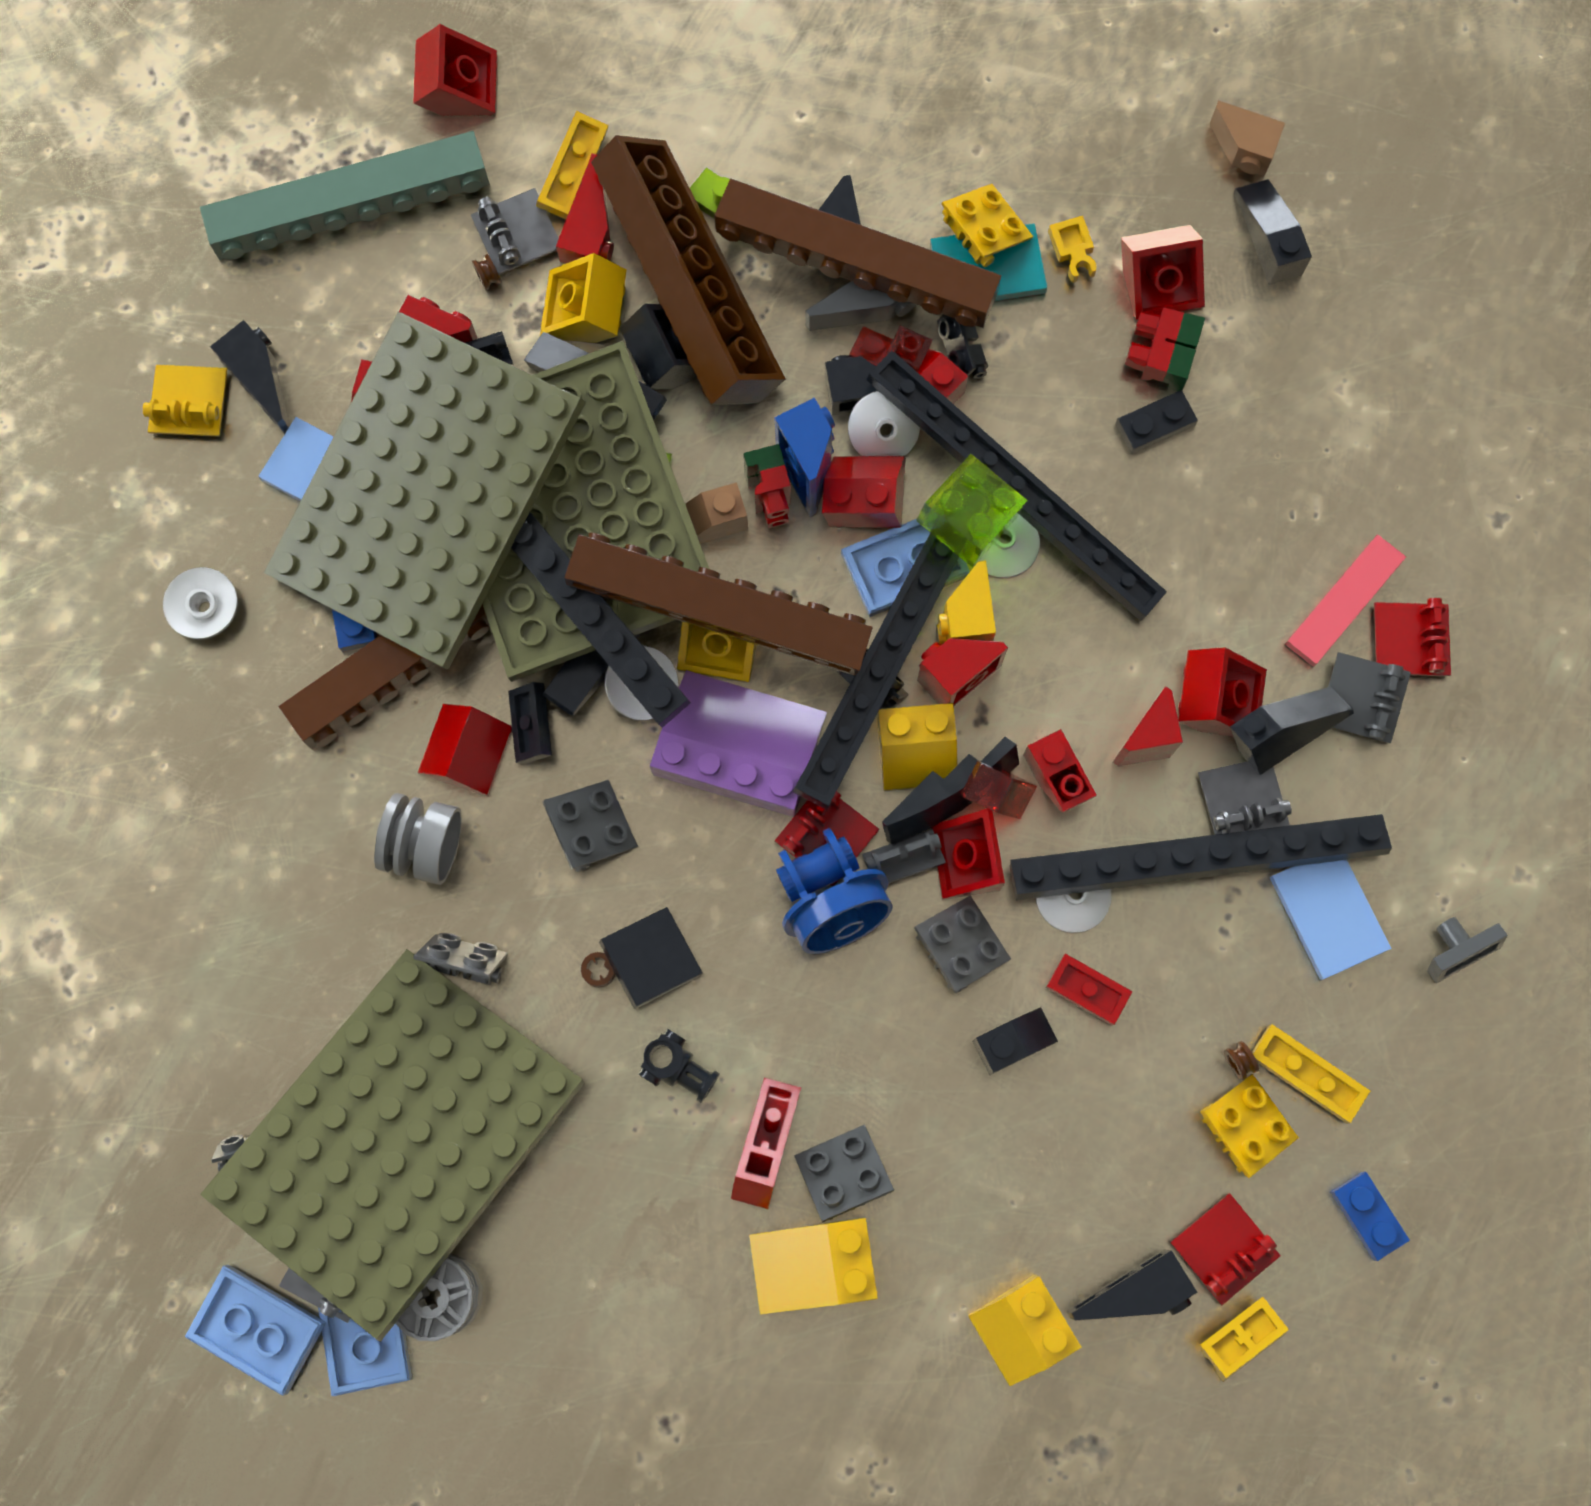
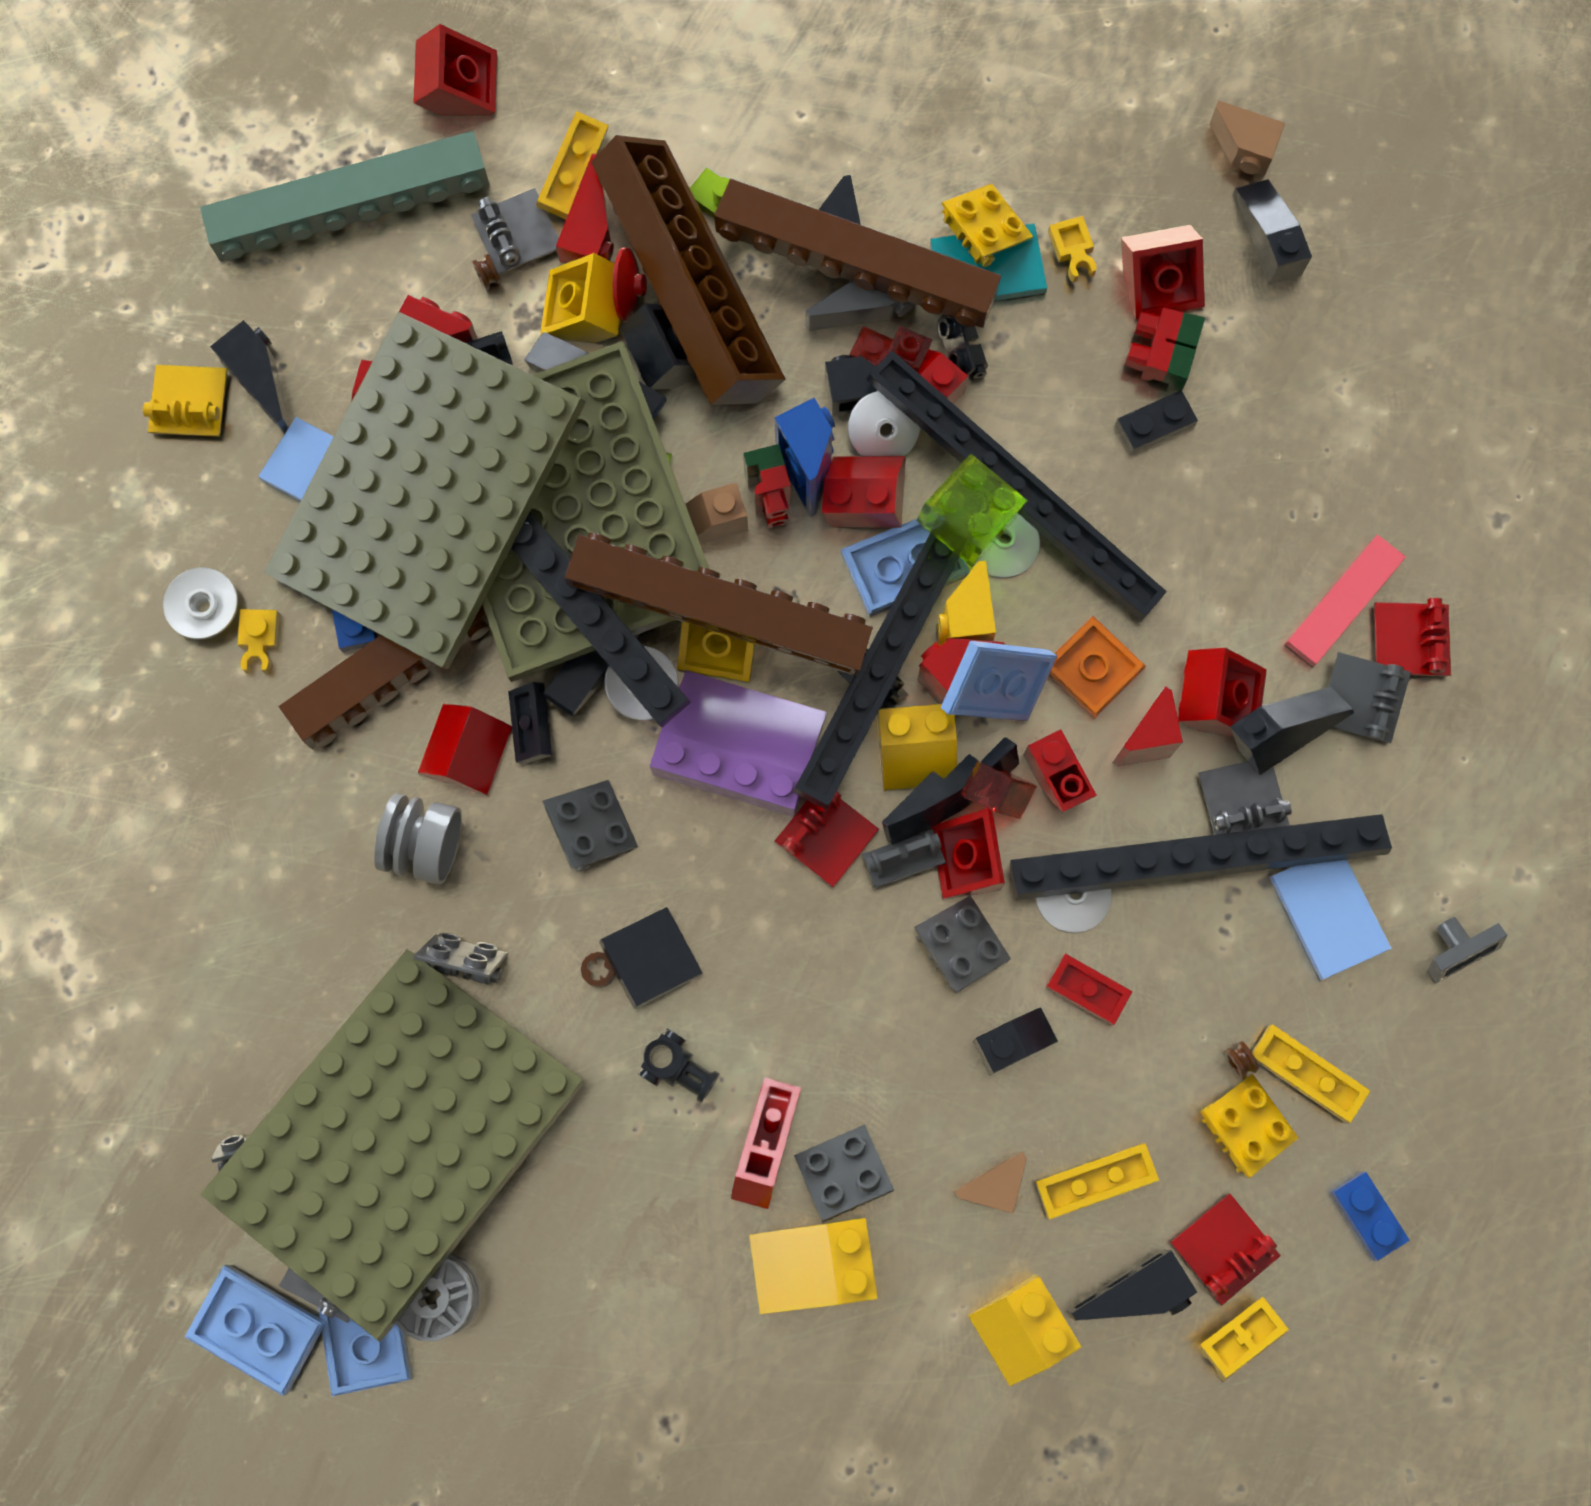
blue piece [776,828,893,954] -> none
none -> yellow plate [237,609,280,674]
none -> red dish [612,247,647,321]
none -> light blue tile [941,640,1057,721]
none -> medium nougat slope [953,1152,1027,1213]
none -> yellow plate [1035,1143,1159,1219]
none -> orange tile [1049,616,1146,720]

